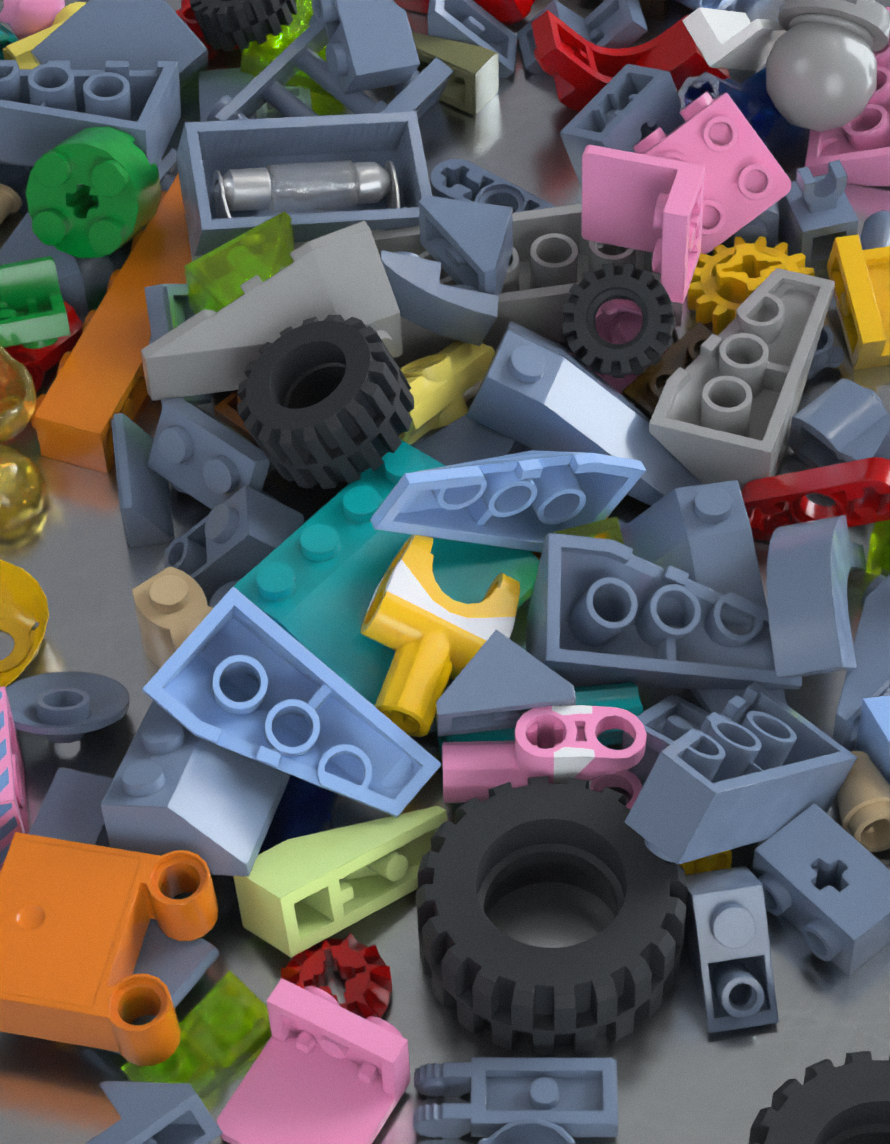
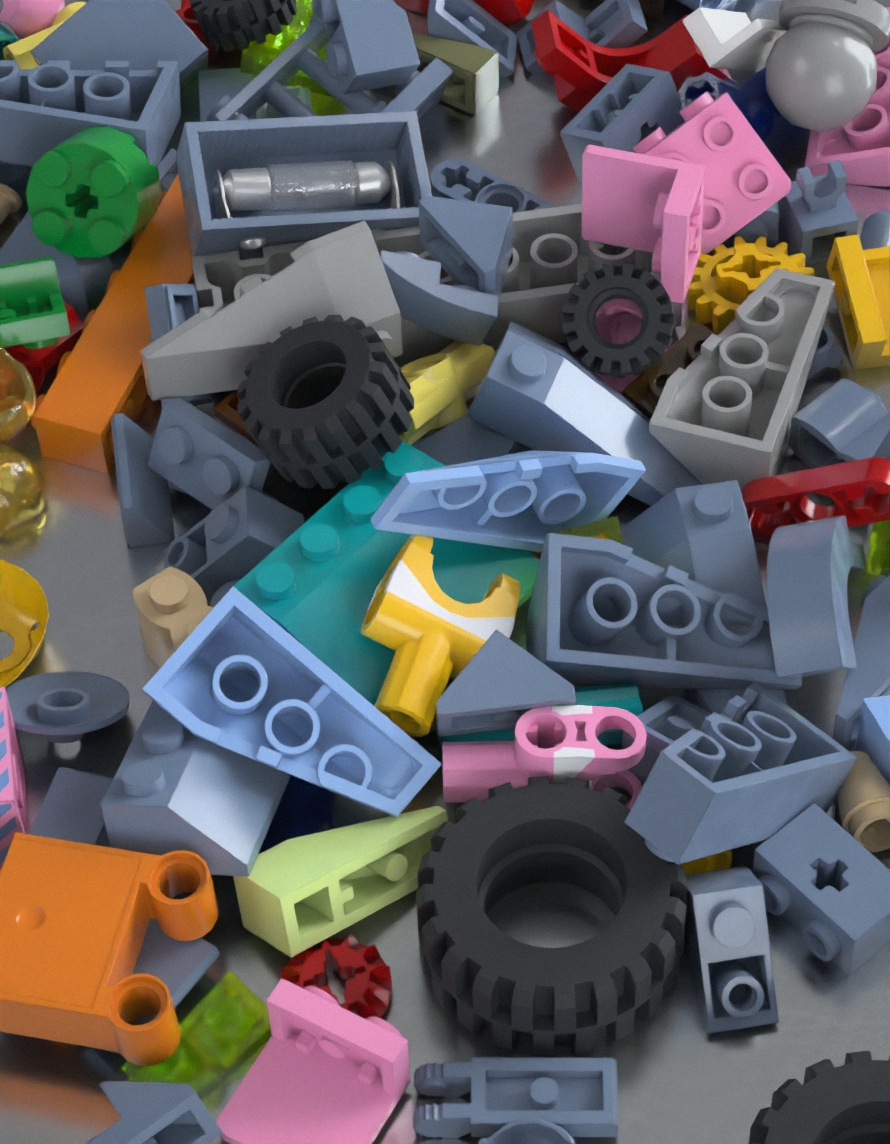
clear neon green slope [184,211,295,314] -> none

